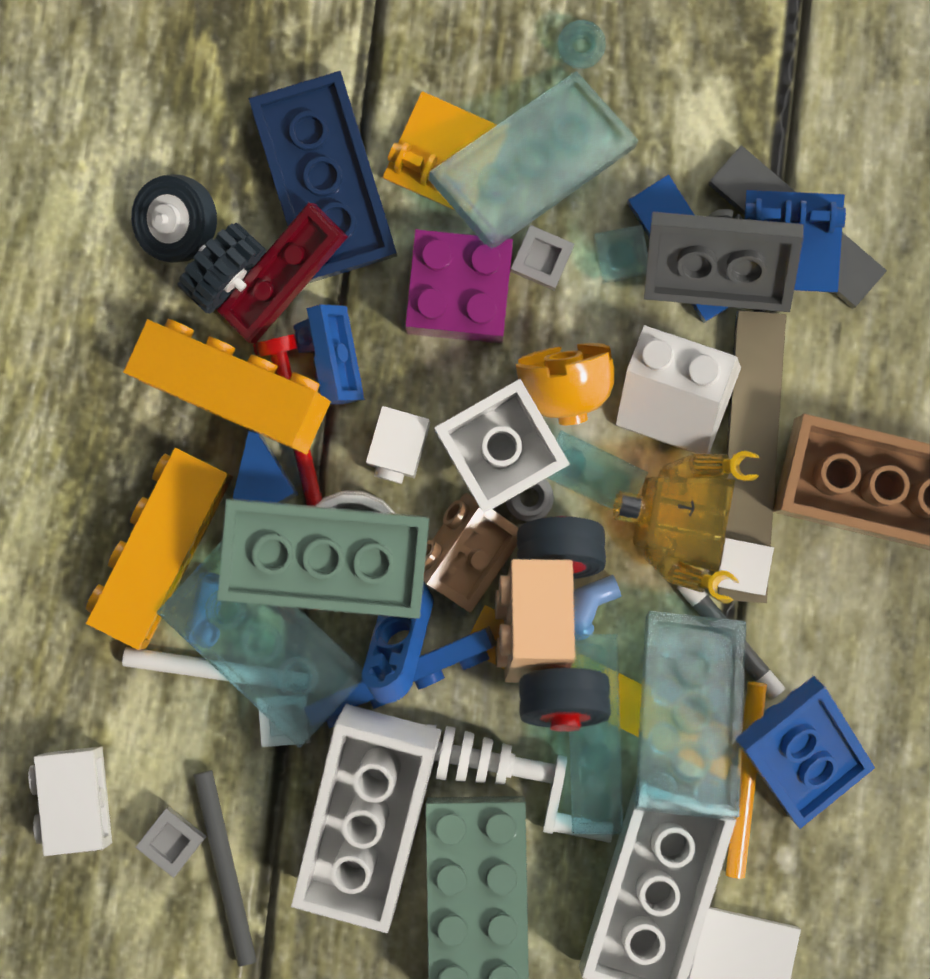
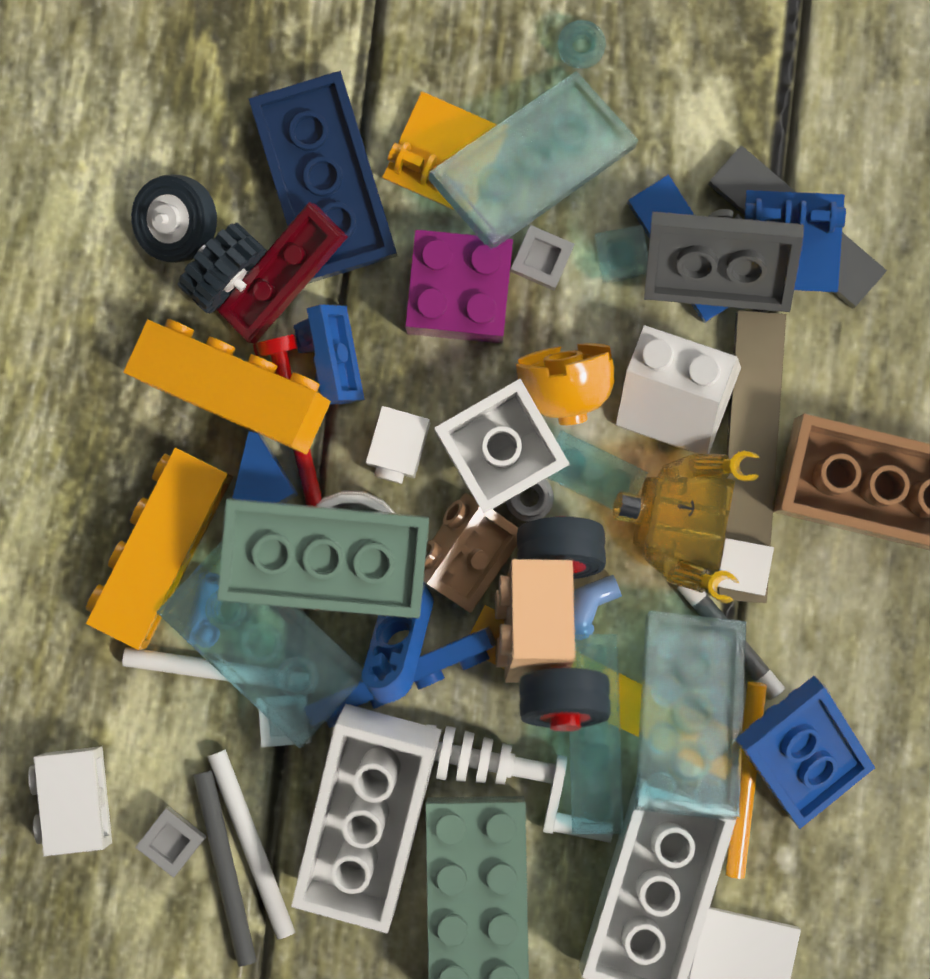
none -> white bar [207,749,295,940]

